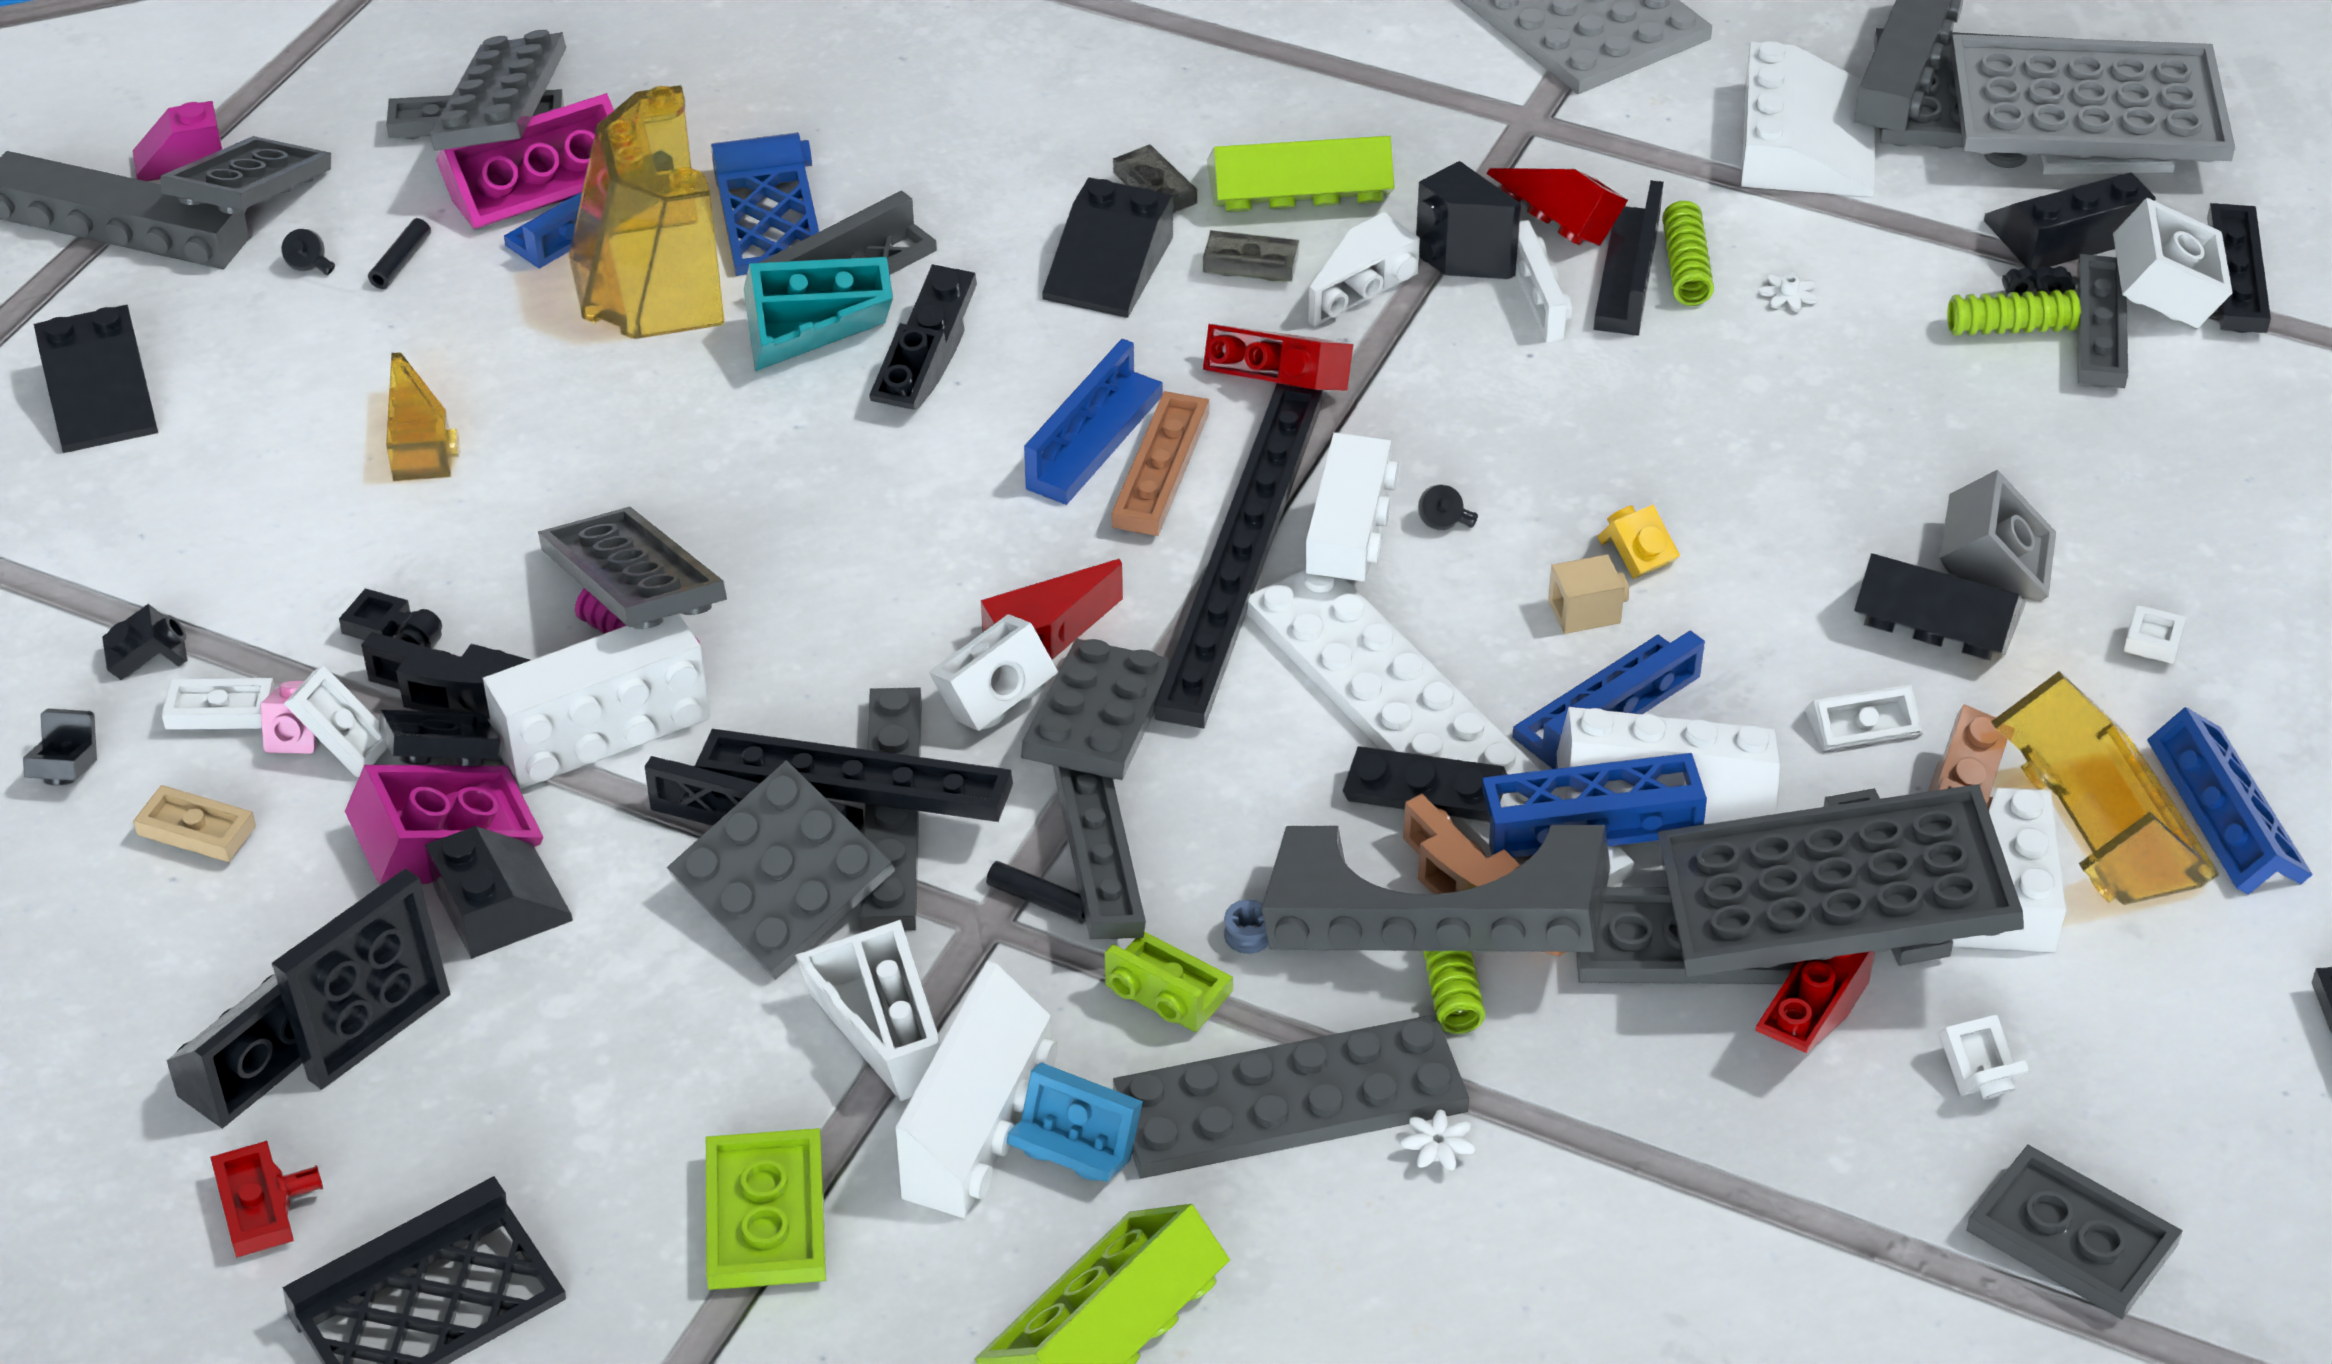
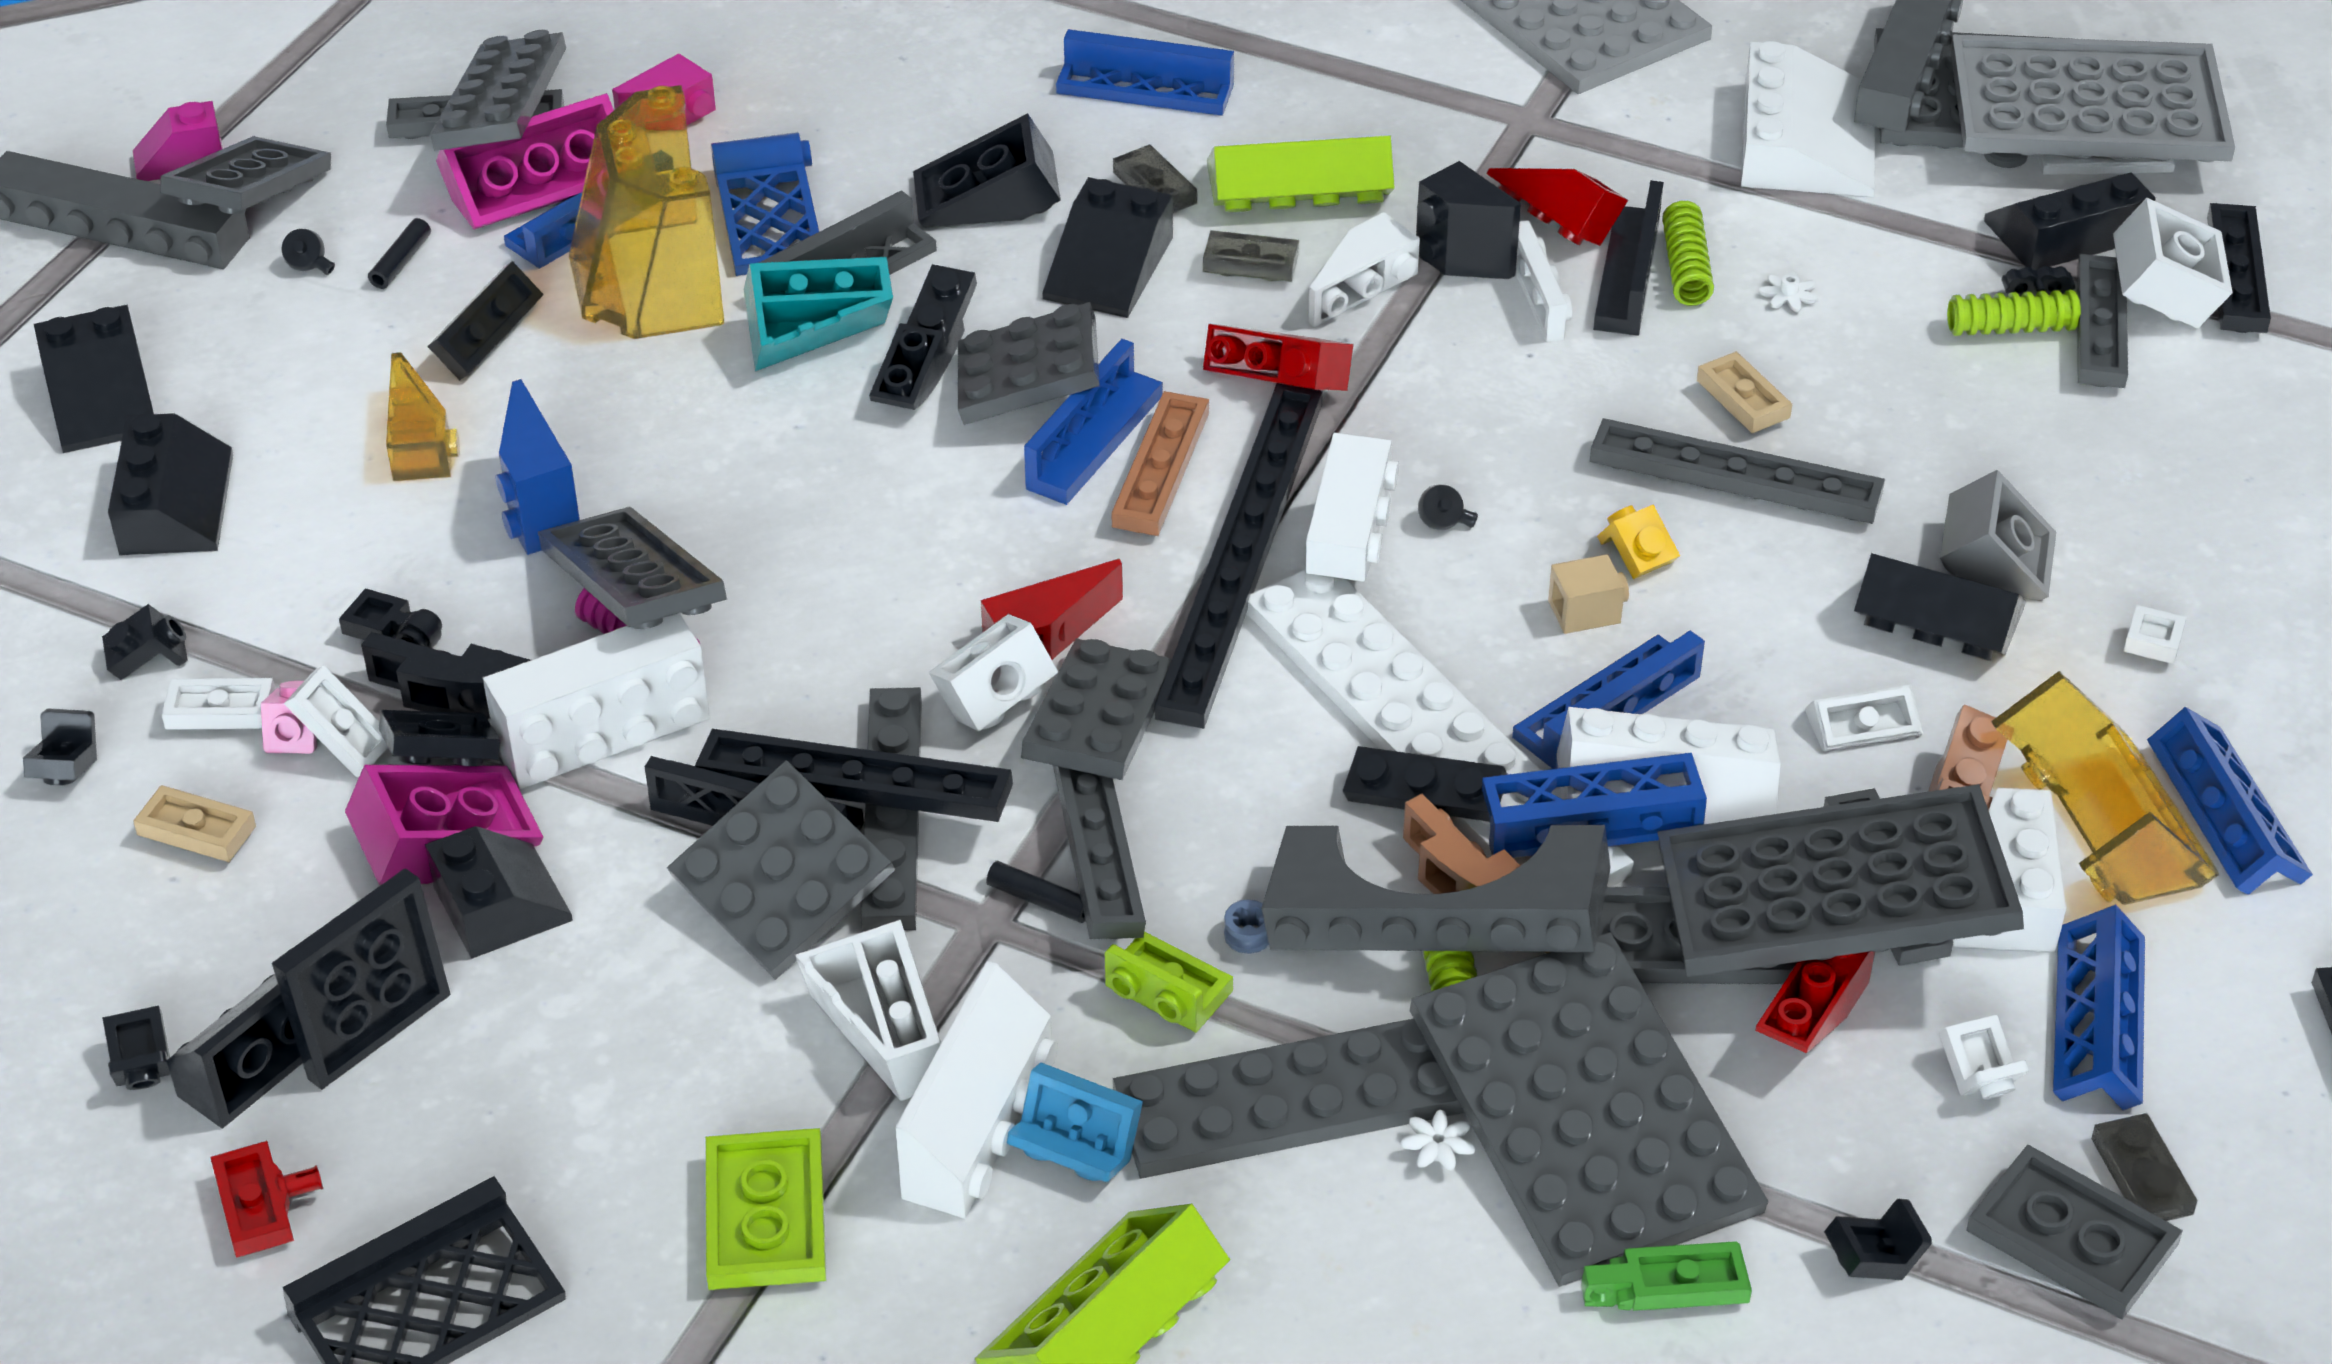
none -> black bracket [102,1005,170,1090]
none -> black slope [108,413,233,555]
none -> black plate [427,261,544,381]
none -> blue slope [495,379,580,555]
none -> dark pink slope [612,53,716,128]
none -> black slope [913,113,1061,227]
none -> dark grey plate [958,302,1100,425]
none -> blue fence [1056,29,1234,116]
none -> dark grey plate [1409,932,1769,1287]
none -> bright green hinge [1581,1241,1752,1311]
none -> dark grey plate [1590,418,1885,524]
none -> tan plate [1697,351,1792,433]
none -> black bracket [1824,1199,1932,1280]
none -> blue fence [2053,904,2145,1110]
none -> clear smoke plate [2091,1113,2198,1221]

